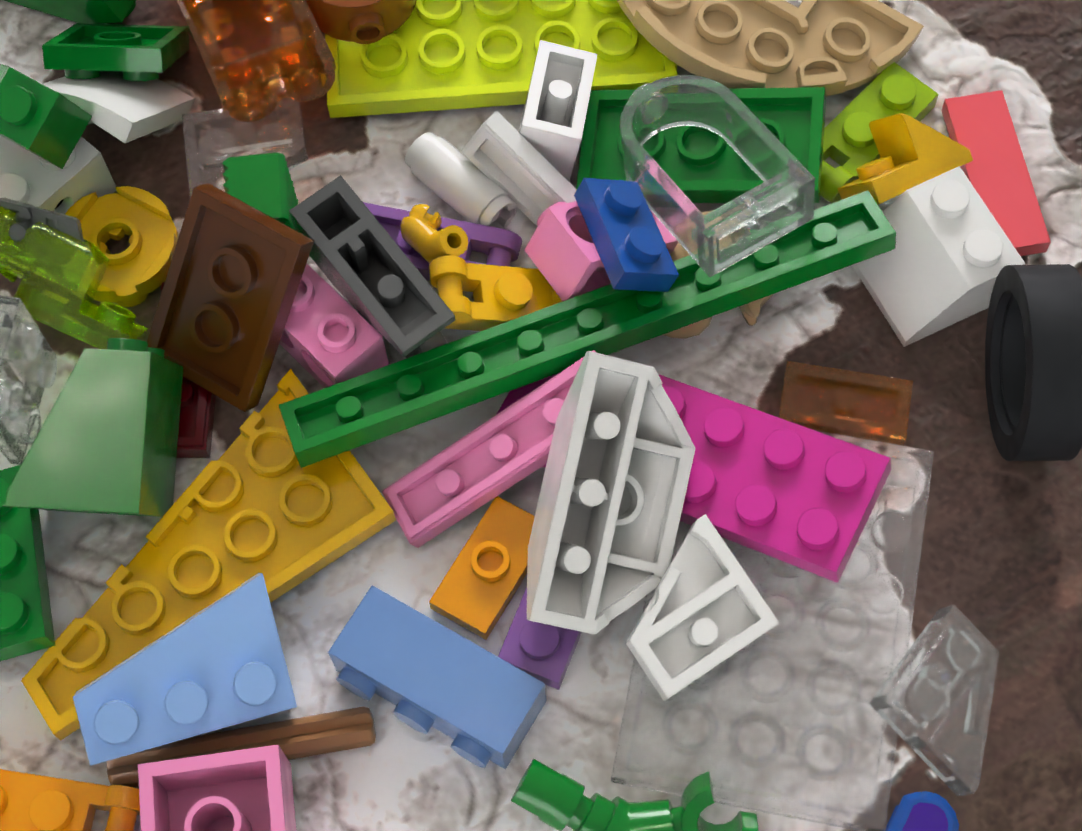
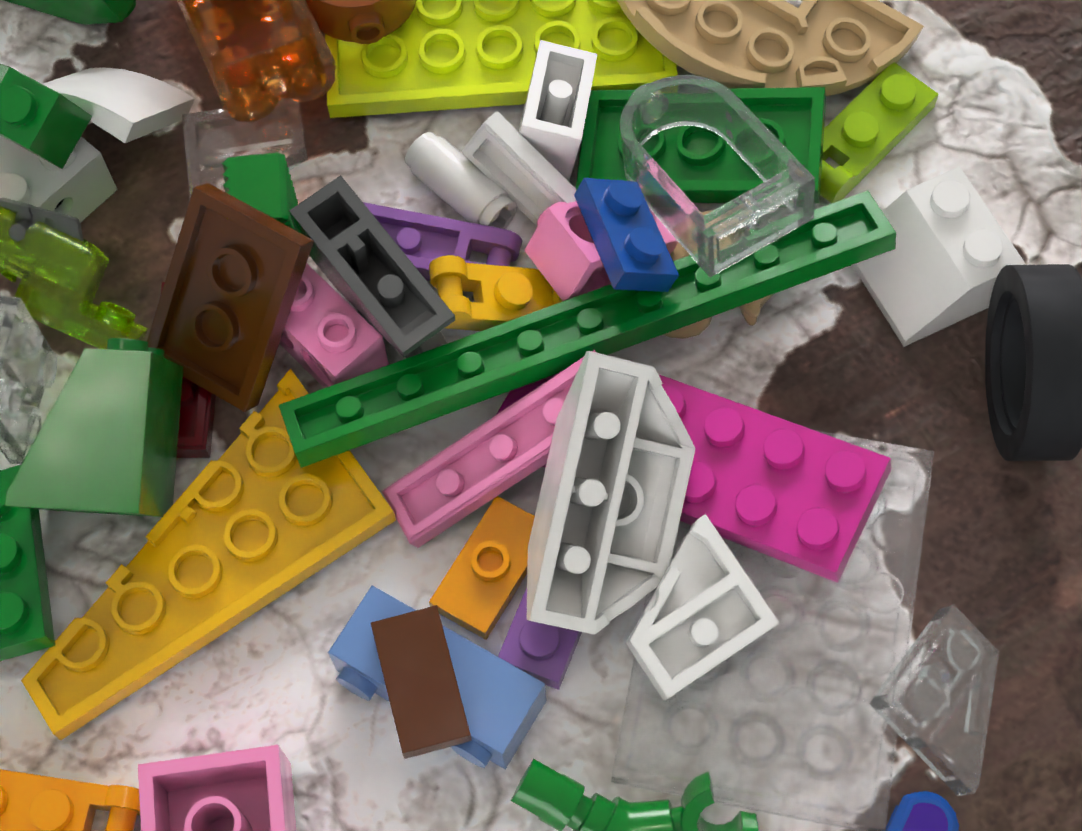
green plate [42,23,189,81] -> none
yellow plate [60,186,179,307] -> none
light blue wedge [73,573,297,766] -> none
medium nougat axle [107,706,376,787] -> none
yellow arm [400,204,468,263] -> none
clear orange plate [778,361,913,448] -> none
yellow slope [837,113,973,204] -> none
coral tile [941,90,1051,256] -> none
none -> reddish brown tile [371,605,472,759]

